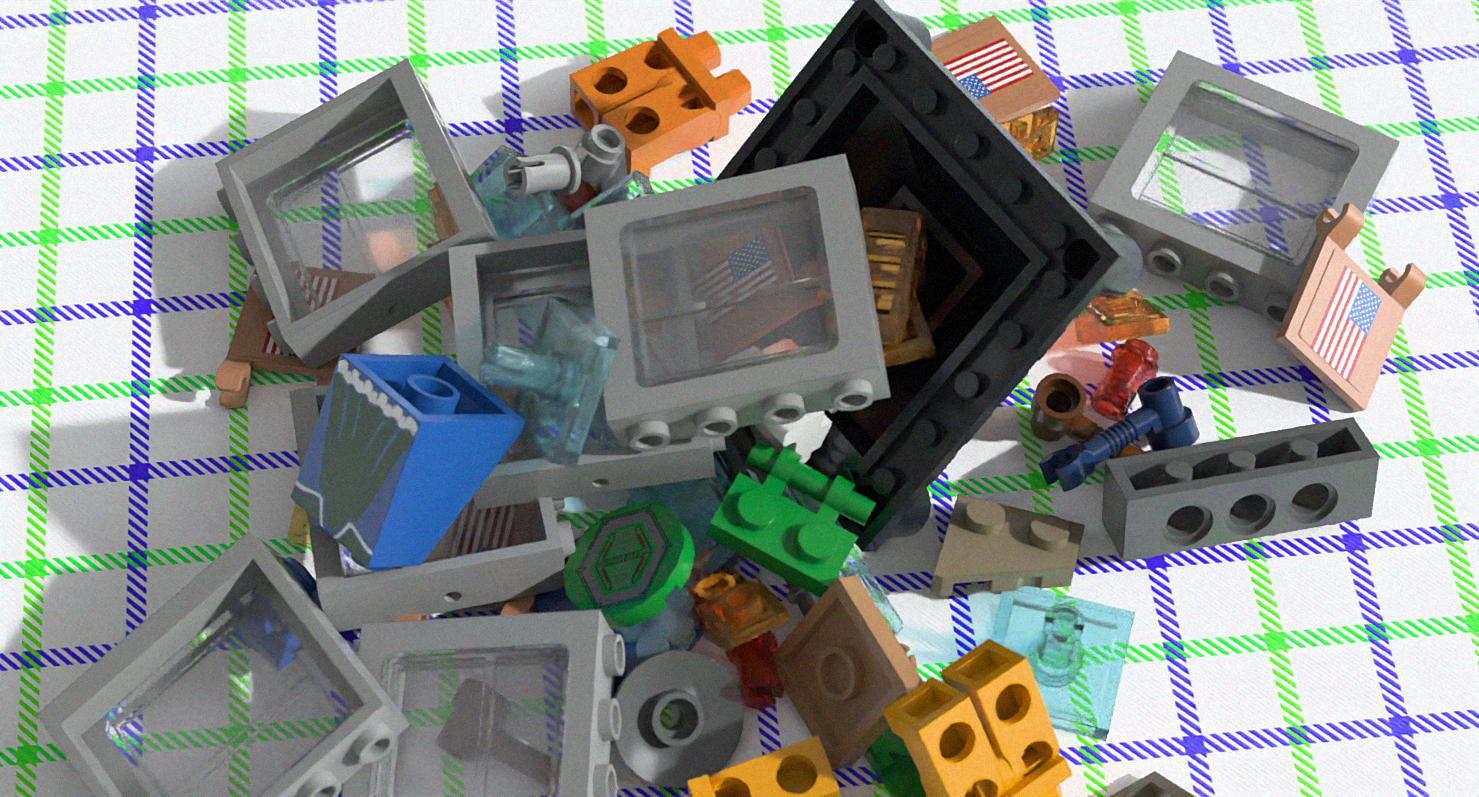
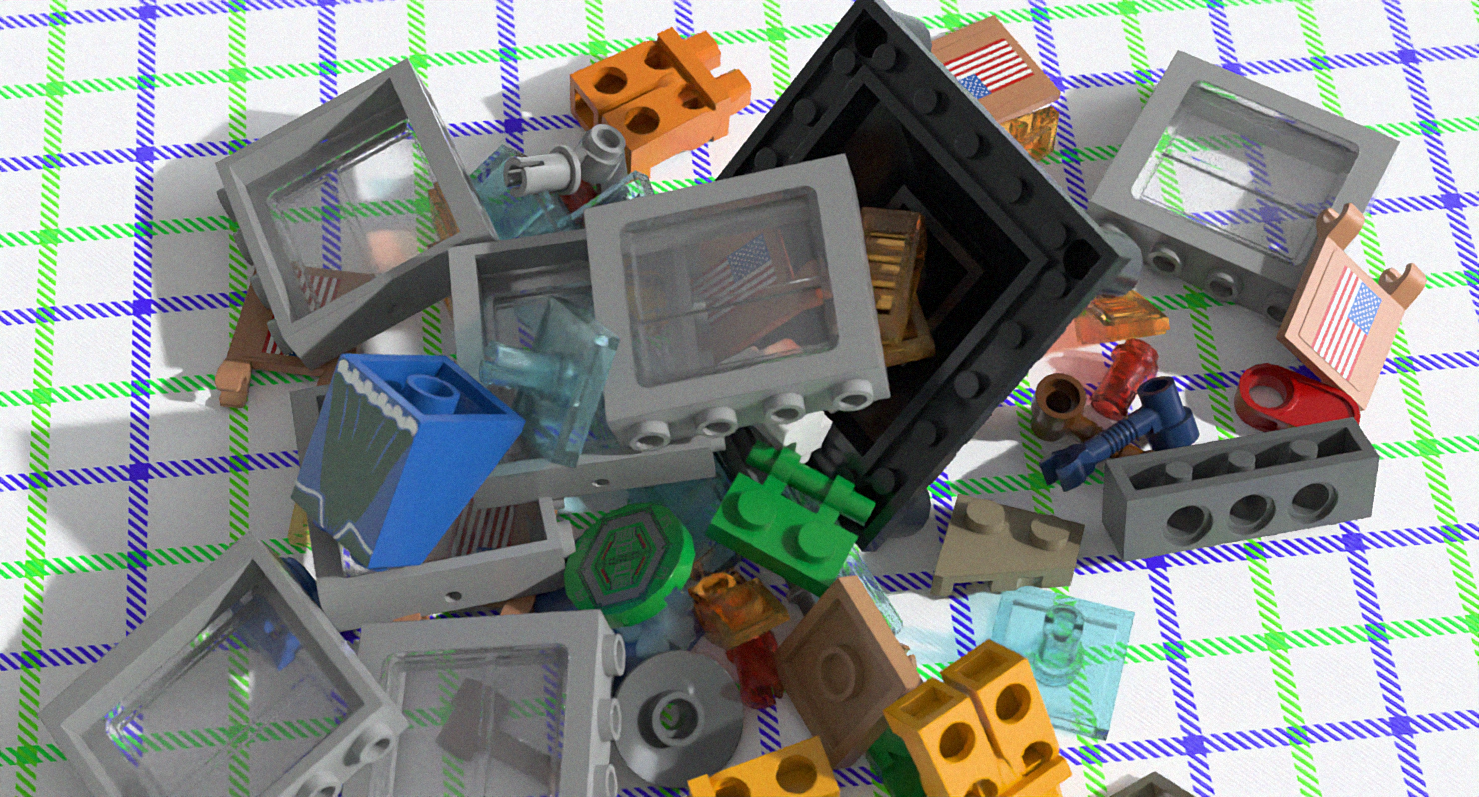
none -> red piece [1233,363,1361,432]

